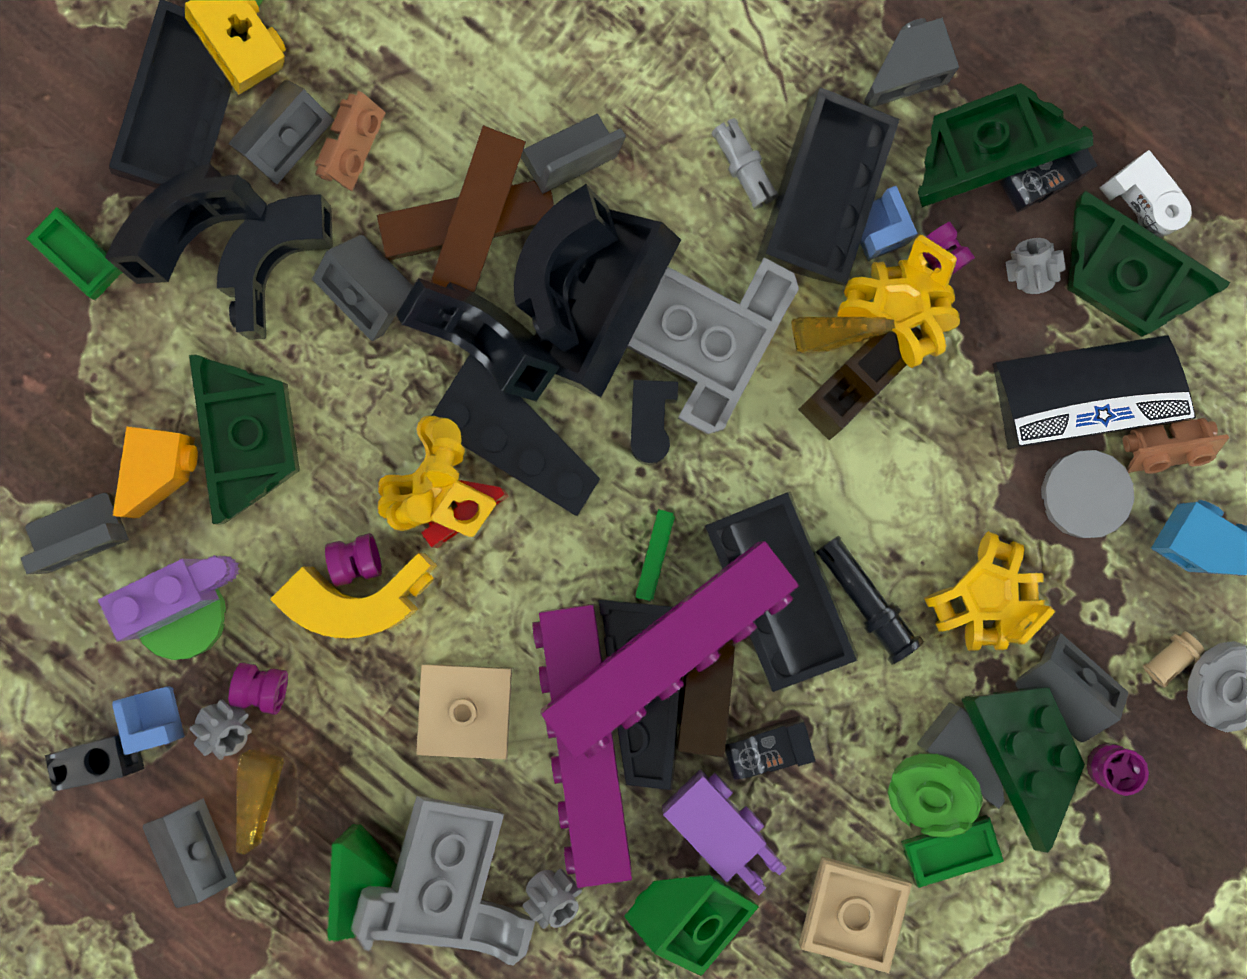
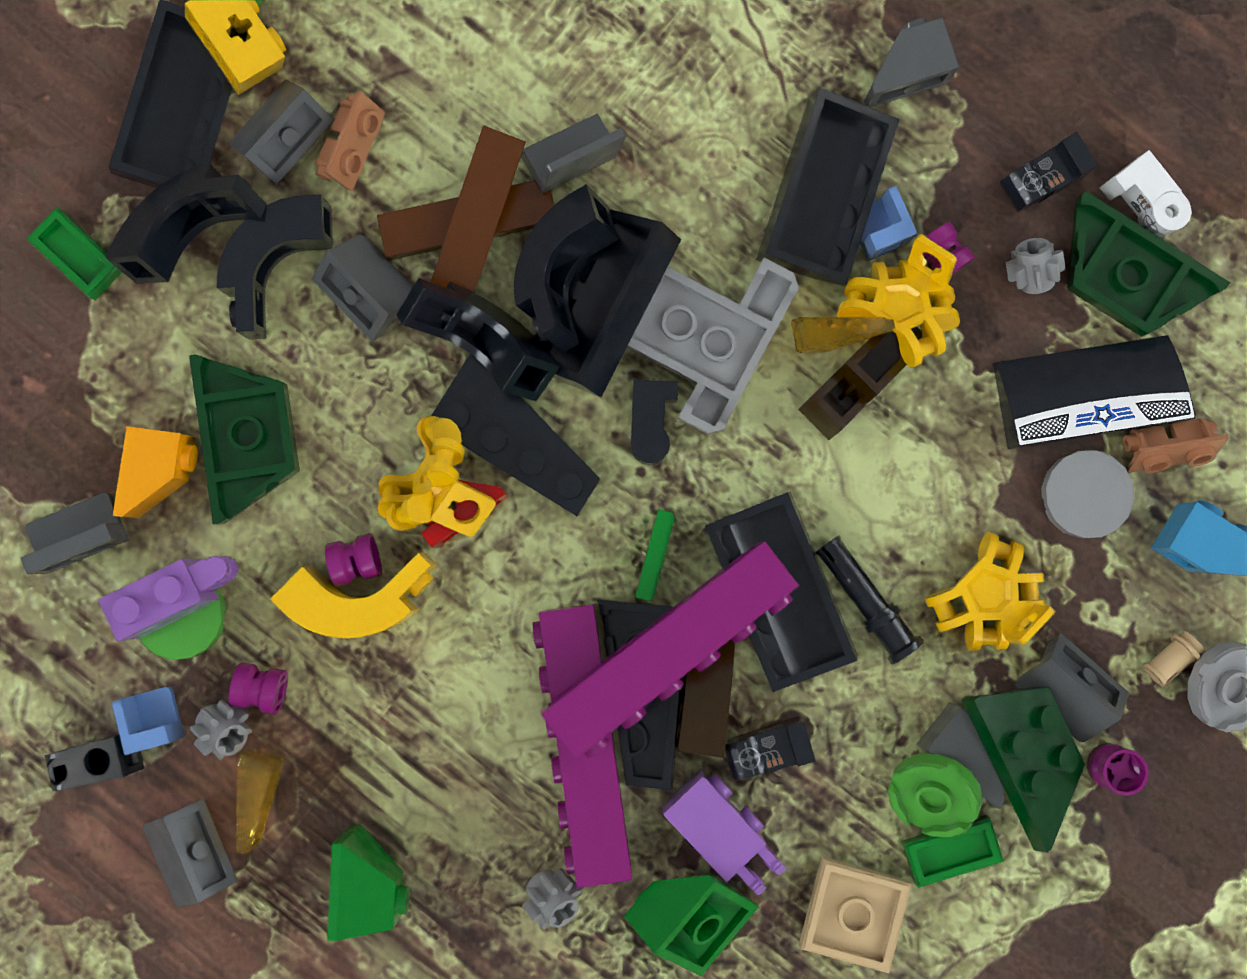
light grey piece [351,796,535,965] -> none
tan plate [416,664,512,760] -> none
light grey pin [712,118,779,209] -> none
dark green wing [918,83,1093,207] -> none

